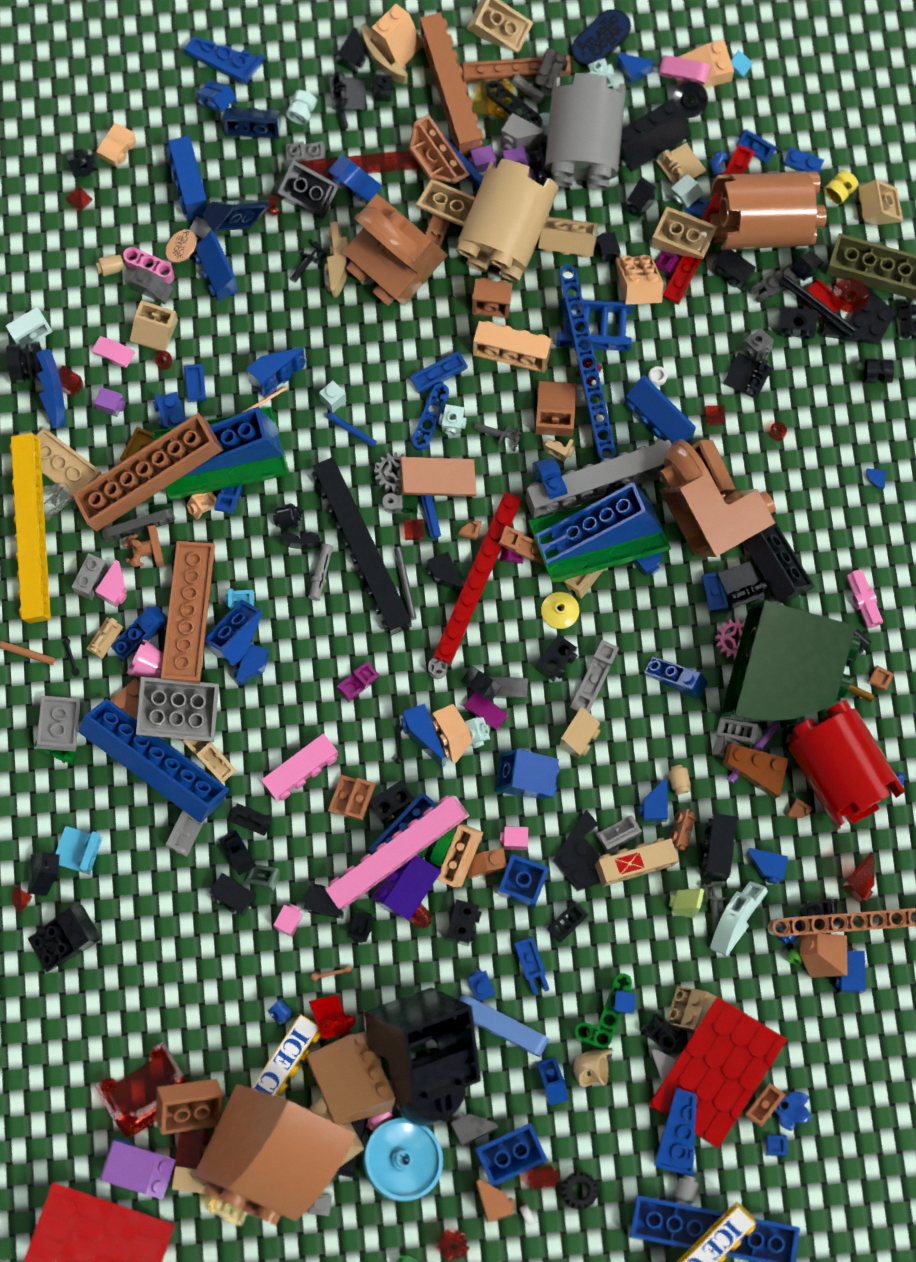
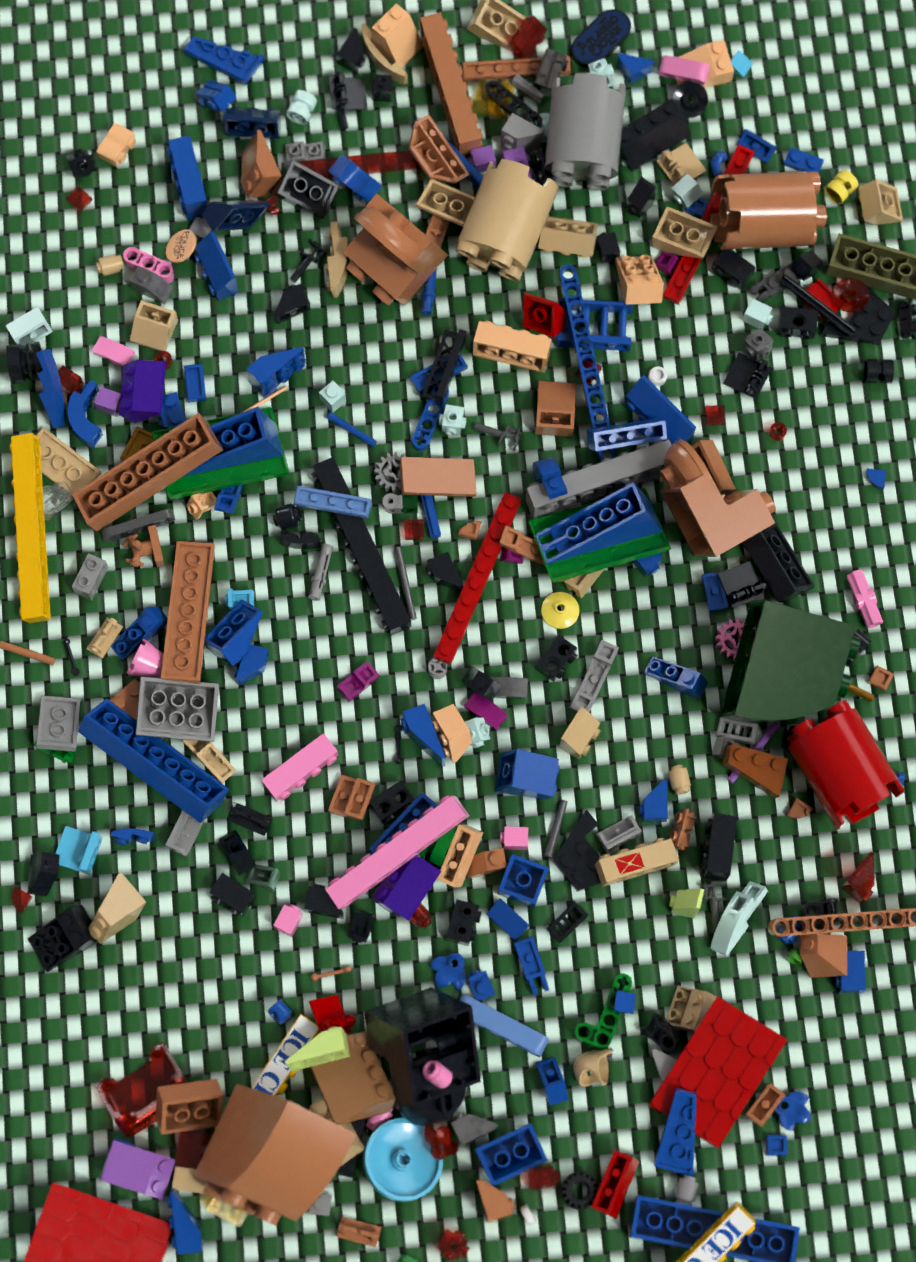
bright pink slope [95,560,127,608] -> none
nougat brick [472,278,513,319] -> none
tan bracket [544,439,575,462] -> none
blue slope [746,848,788,884] -> none
none -> blue arch [68,380,103,450]
none -> tan slope [88,872,146,944]
none -> blue slope [111,829,155,846]
none -> dark purple slope [119,360,166,423]
none -> blue slope [167,1188,203,1255]
none -> nougat slope [241,130,282,198]
none -> black slope [275,284,311,324]
none -> yellowish green slope [286,1027,350,1071]
none -> medium blue tile [293,486,372,519]
none -> nougat hinge [337,1217,381,1247]
none -> blue pin [421,269,437,315]
none -> black fence [422,329,466,404]
none -> bright pink brick [423,1061,452,1089]
none -> clear red plate [424,1125,459,1160]
none -> blue plate [430,953,467,990]
none -> blue slope [486,898,529,941]
none -> clear red brick [507,15,547,59]
none -> red slope [523,293,567,337]
none -> flat silver bar [545,800,568,858]
none -> blue brick [586,418,667,451]
none -> red brick [591,1150,639,1219]
none -> light aqua brick [742,298,773,330]

